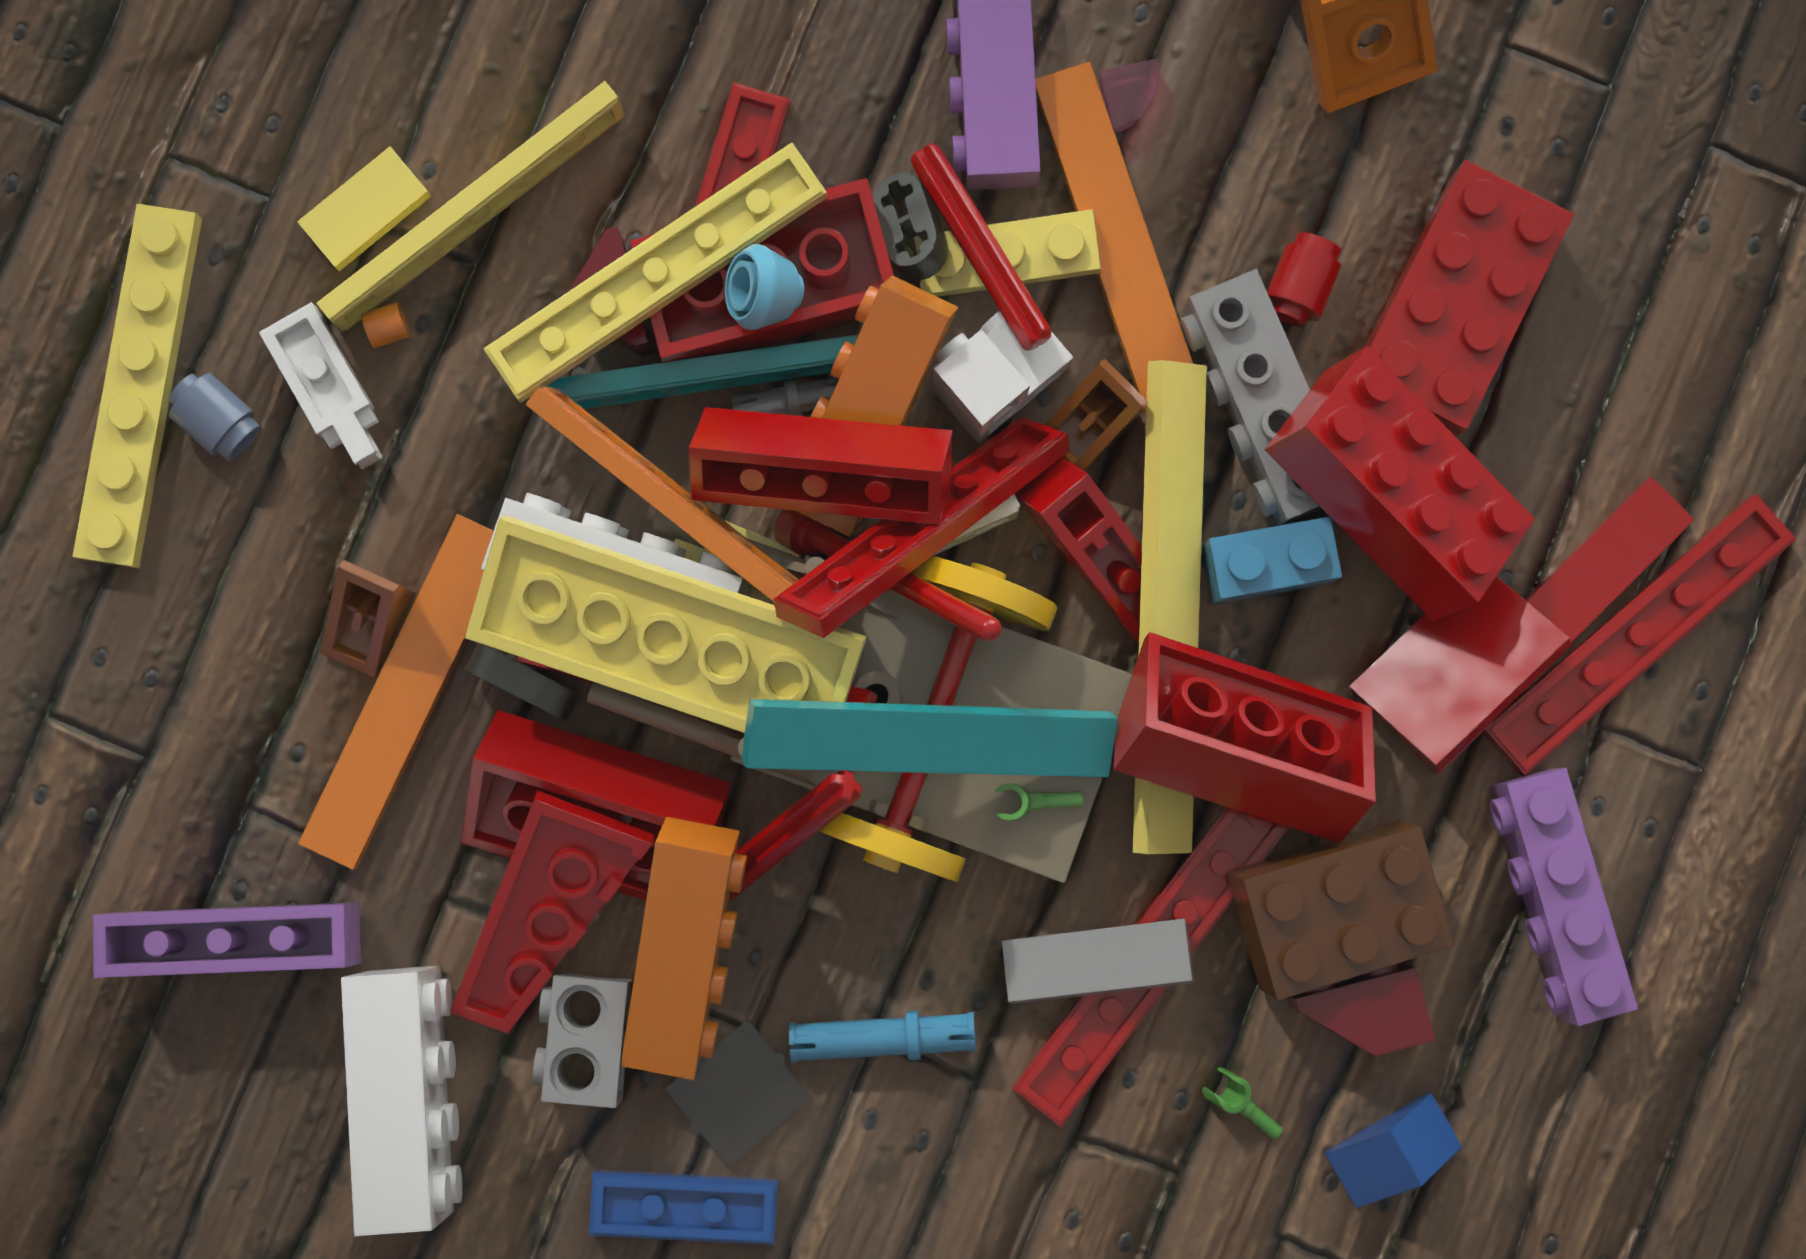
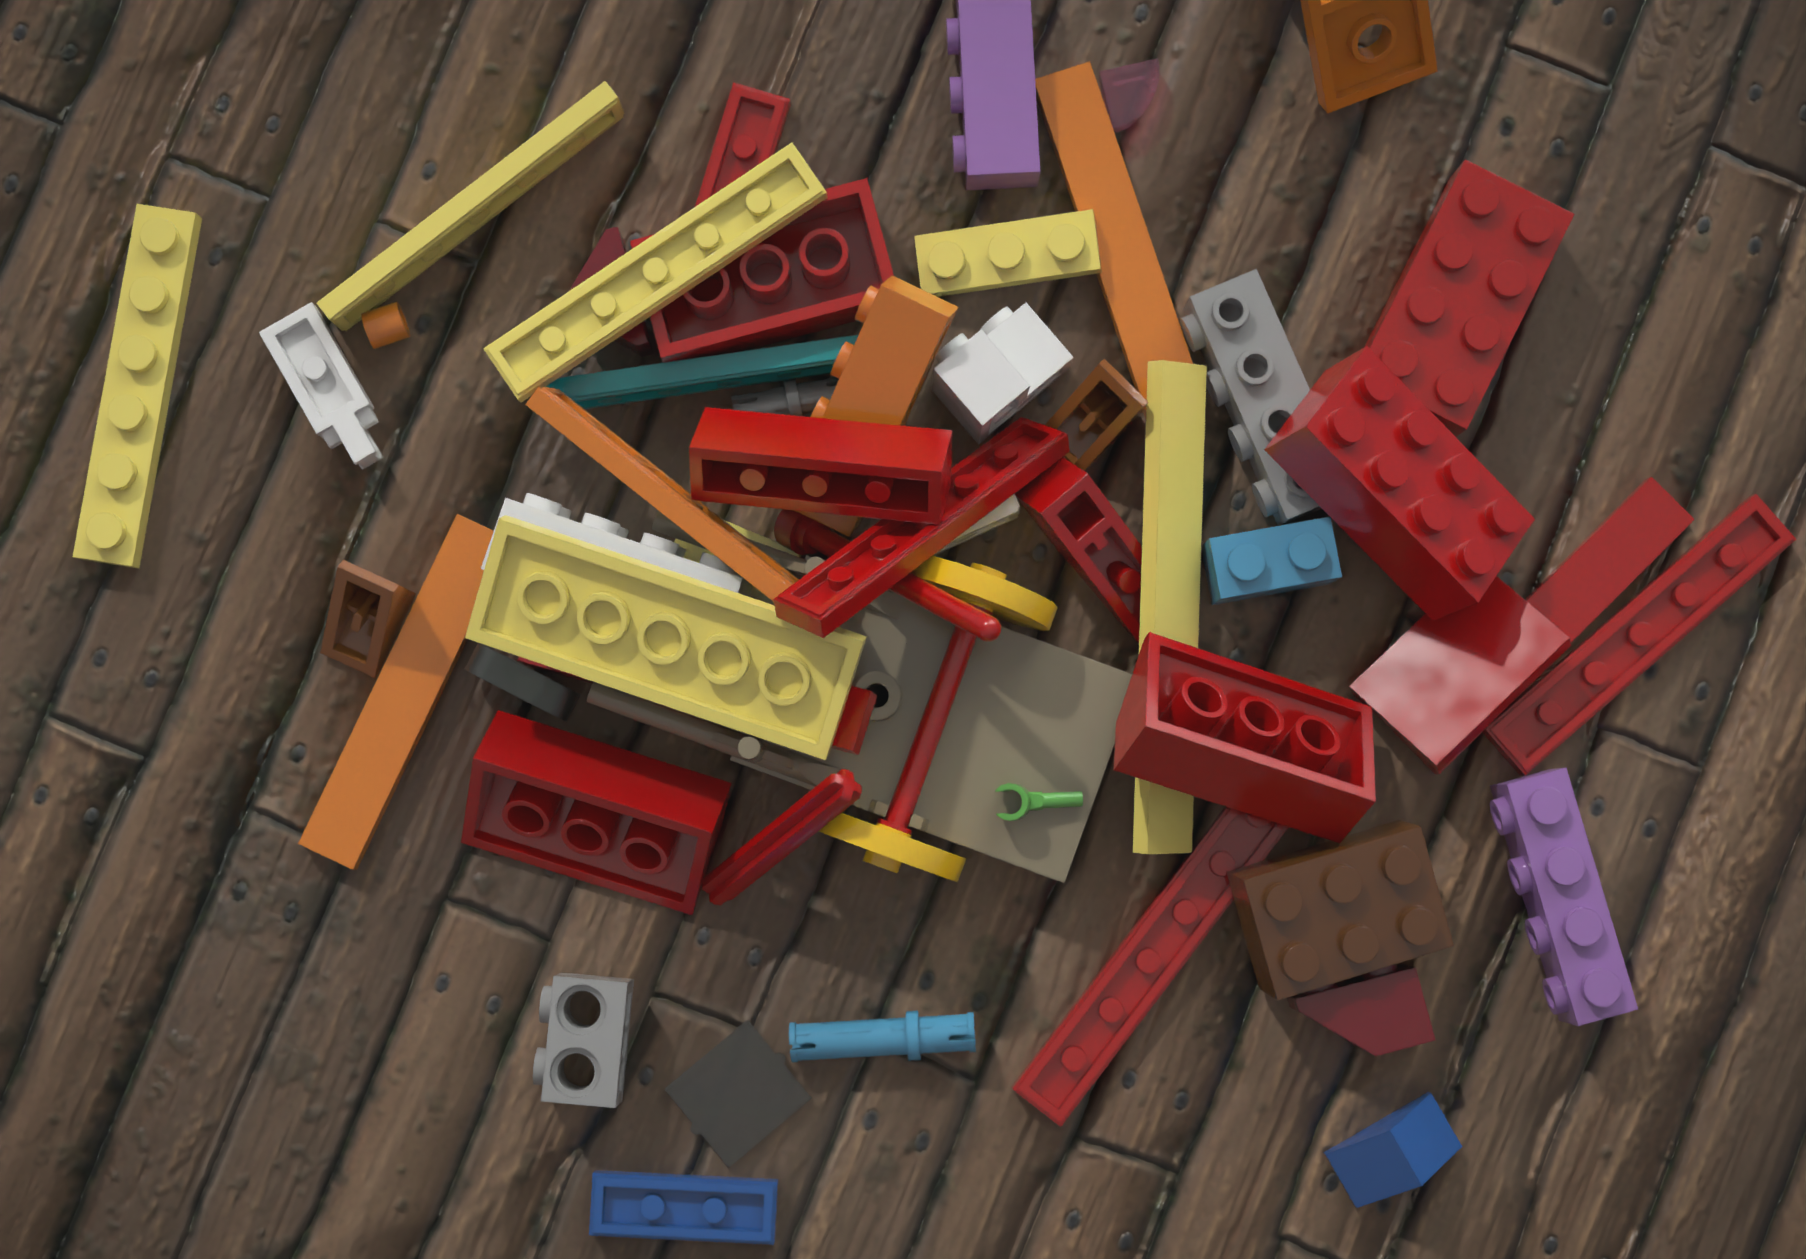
medium lavender brick [93,902,361,978] -> none
sand blue brick [168,373,262,462] -> none
light yellow tile [297,146,431,271] -> none
white brick [341,966,463,1236] -> none
red wing [450,790,655,1034] -> none
orange brick [621,817,747,1080] -> none
medium azure cone [725,244,804,330] -> none
teal tile [742,699,1118,777] -> none
pearl dark grey beam [873,172,948,281] -> none
red axle [911,144,1052,351] -> none
light grey tile [1002,919,1194,1004] -> none
bright green hand [1202,1067,1283,1139] -> none
red brick [1267,232,1342,327] -> none

